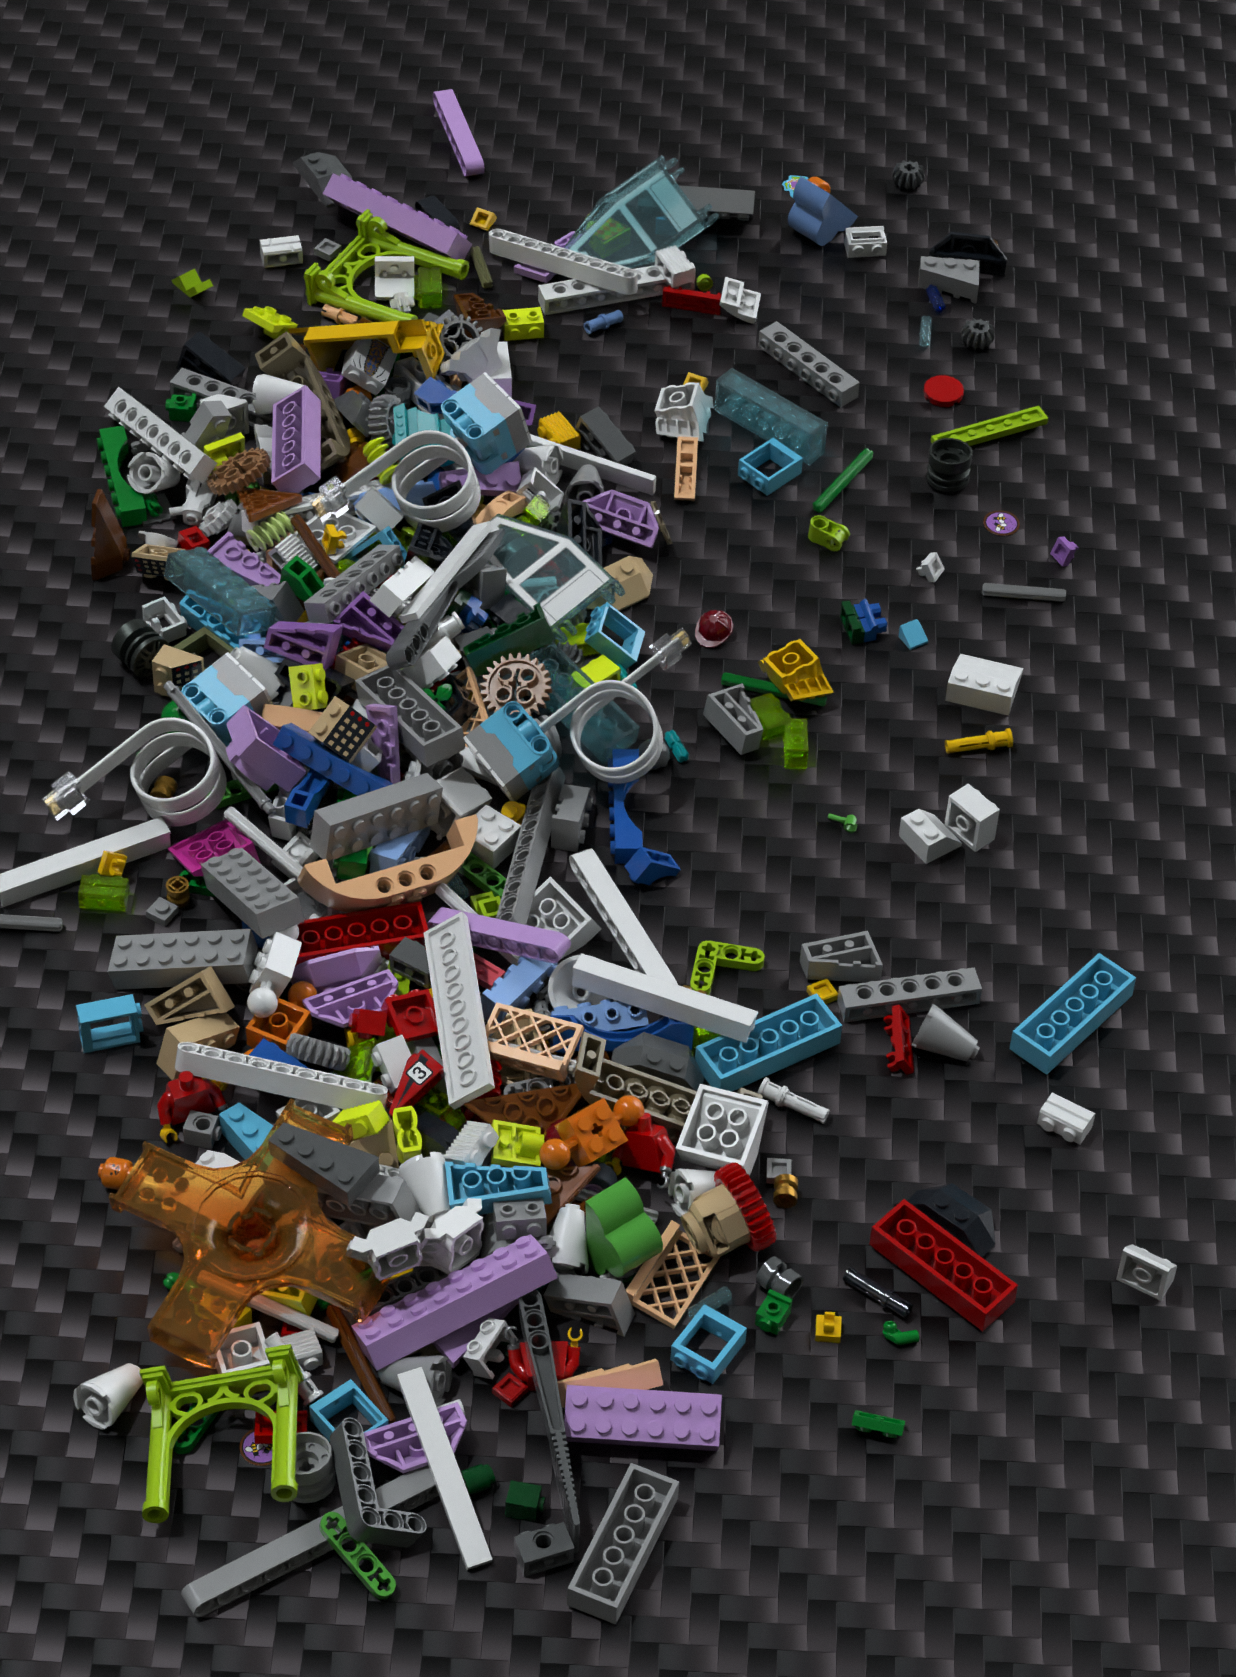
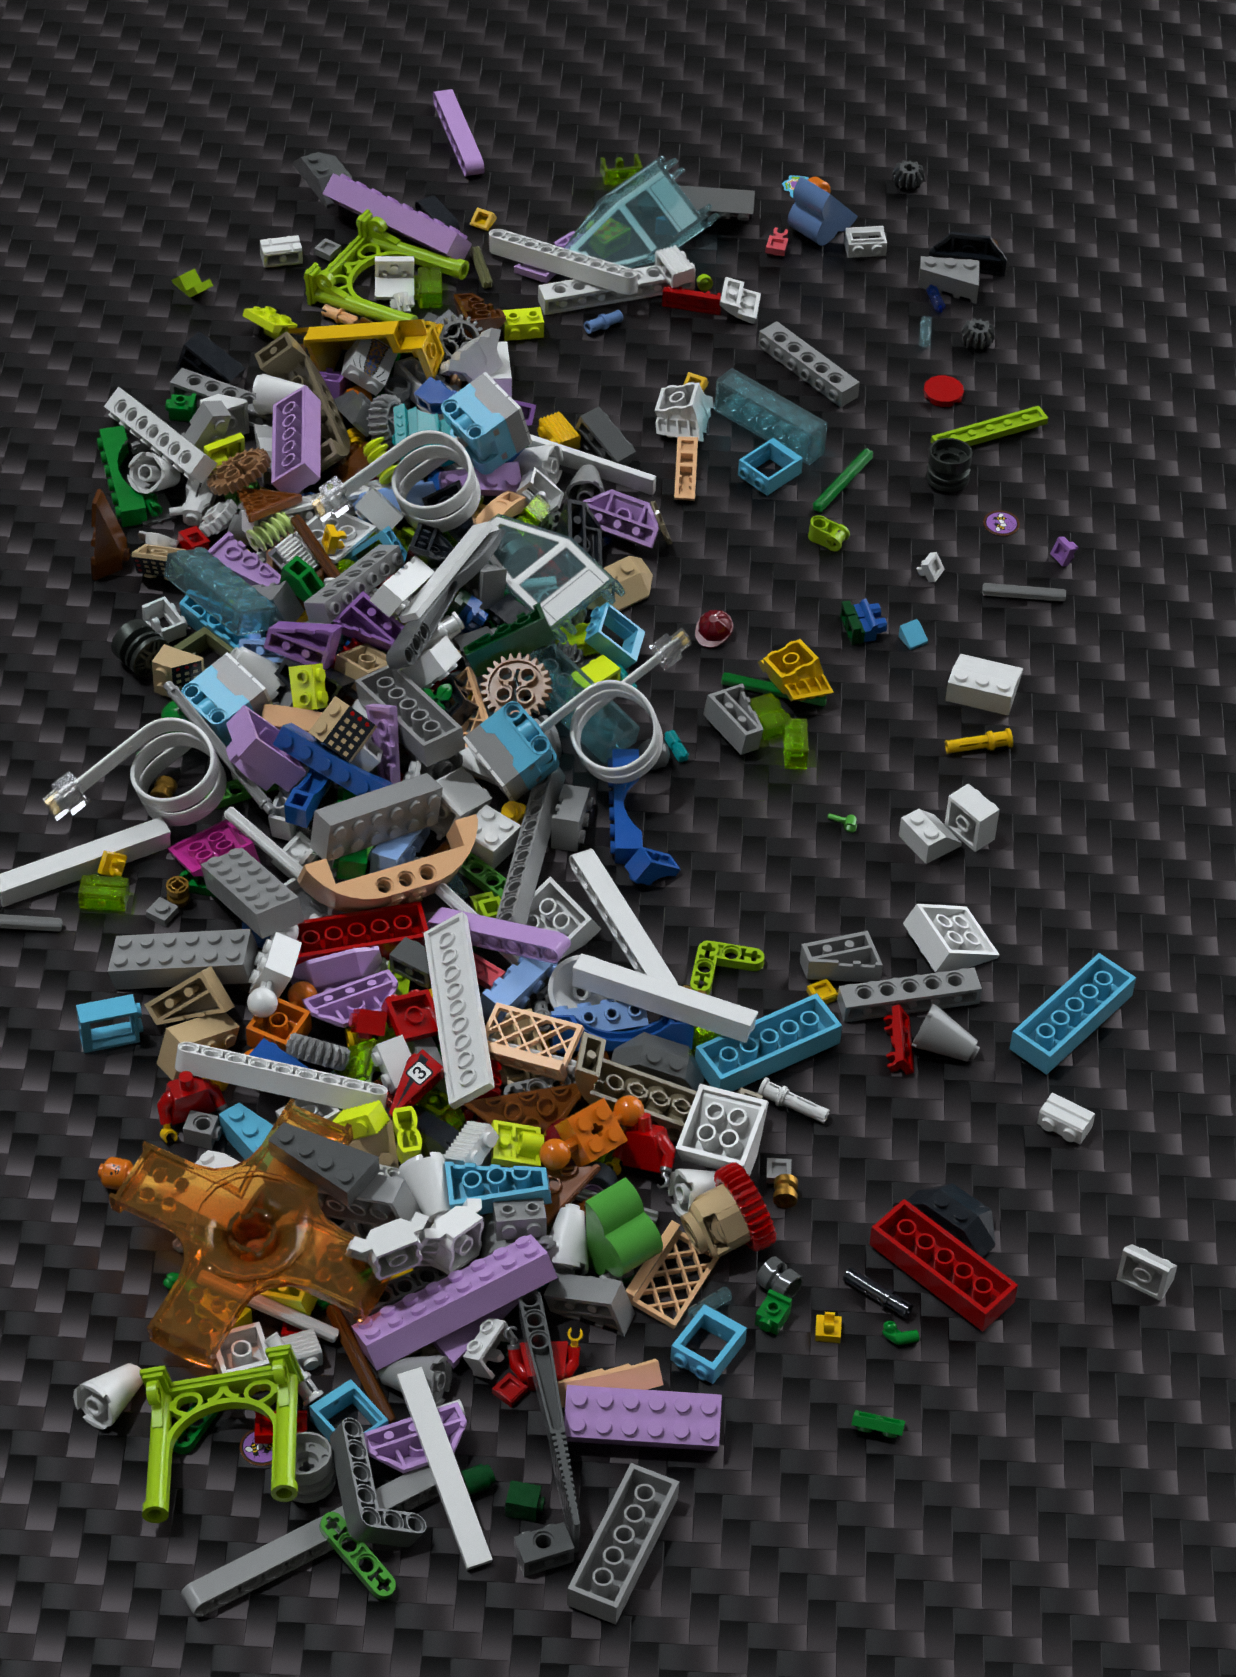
none -> clear neon green window [600,154,643,185]
none -> coral plate [765,227,788,256]
none -> white slope [903,904,999,972]

